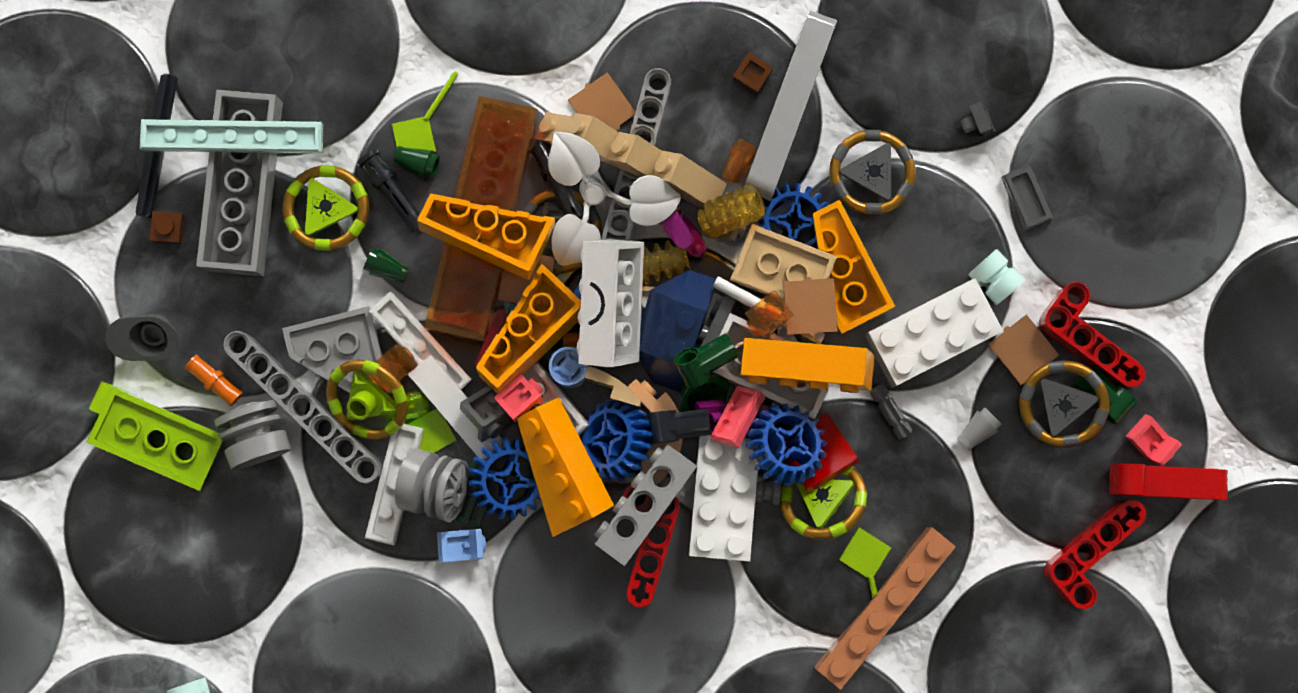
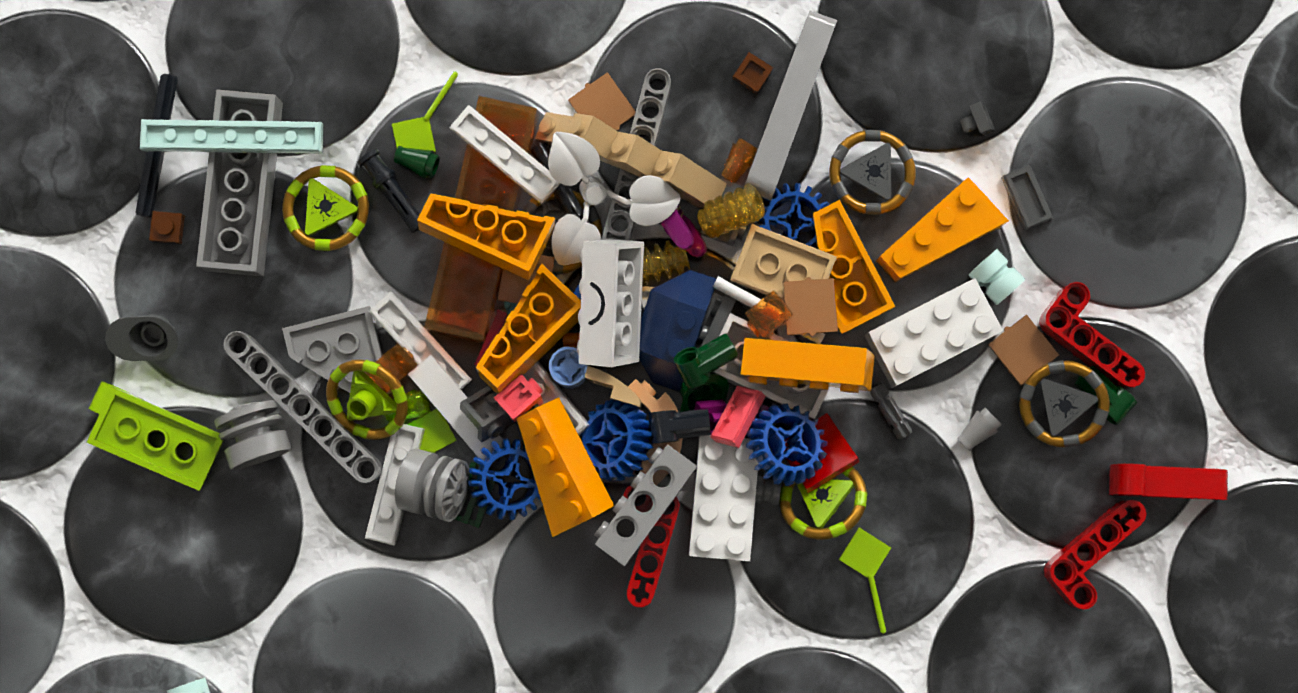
orange pin [184,354,243,407] -> none
dark green cone [363,248,410,283] -> none
light blue bracket [437,529,486,563] -> none
nougat arch [814,527,956,690] -> none
coral bracket [1126,414,1181,466] -> none
none -> white tile [449,105,560,205]
none -> light orange wedge [876,177,1009,283]

